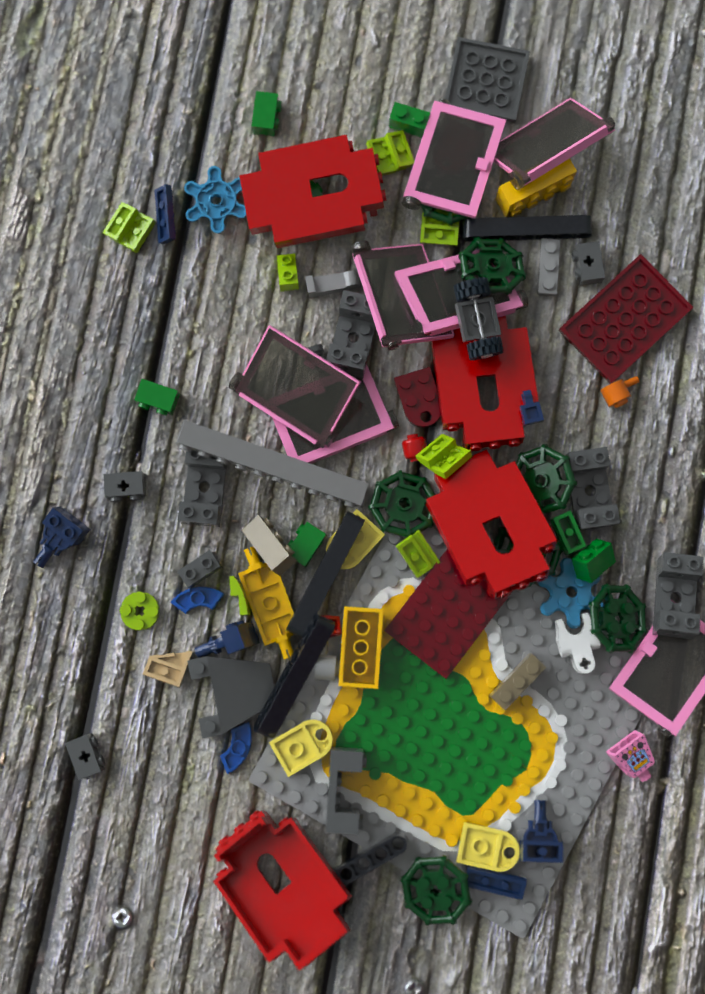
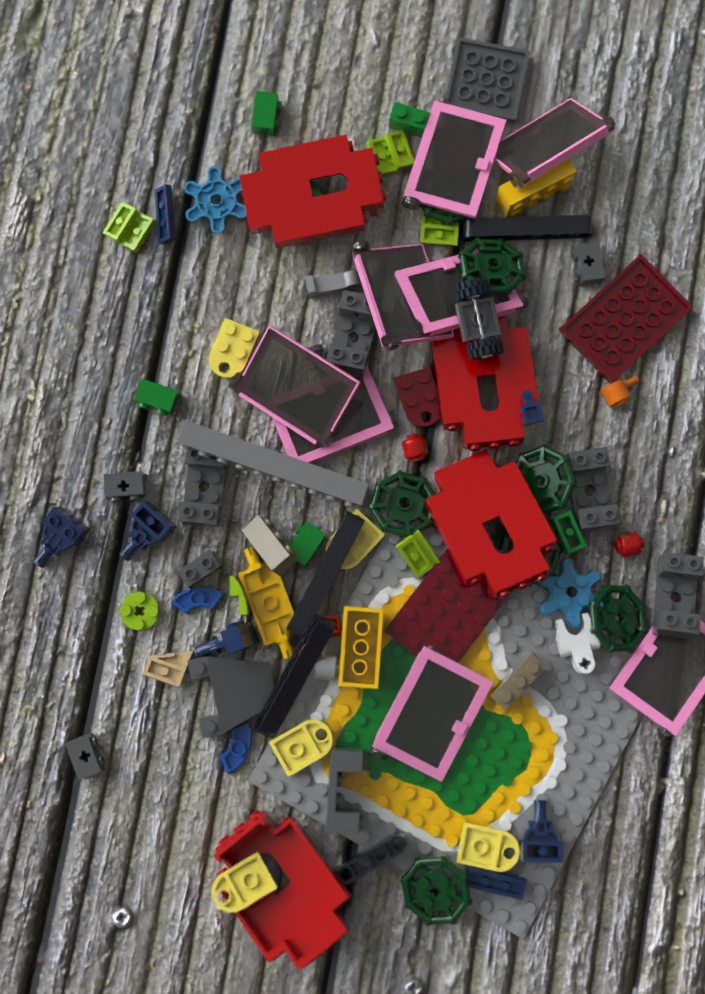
lime plate [277,253,299,292] -> none
lime slope [416,434,472,479] -> none
light grey plate [537,238,560,296] -> none
green brick [572,539,616,583] -> none
bright pink torso [606,730,655,782] -> none
none -> dark blue brick [119,501,177,561]
none -> light yellow plate [209,318,260,379]
none -> light yellow plate [212,852,278,913]
none -> clear smoke door [369,644,493,782]
none -> red head [614,531,645,558]

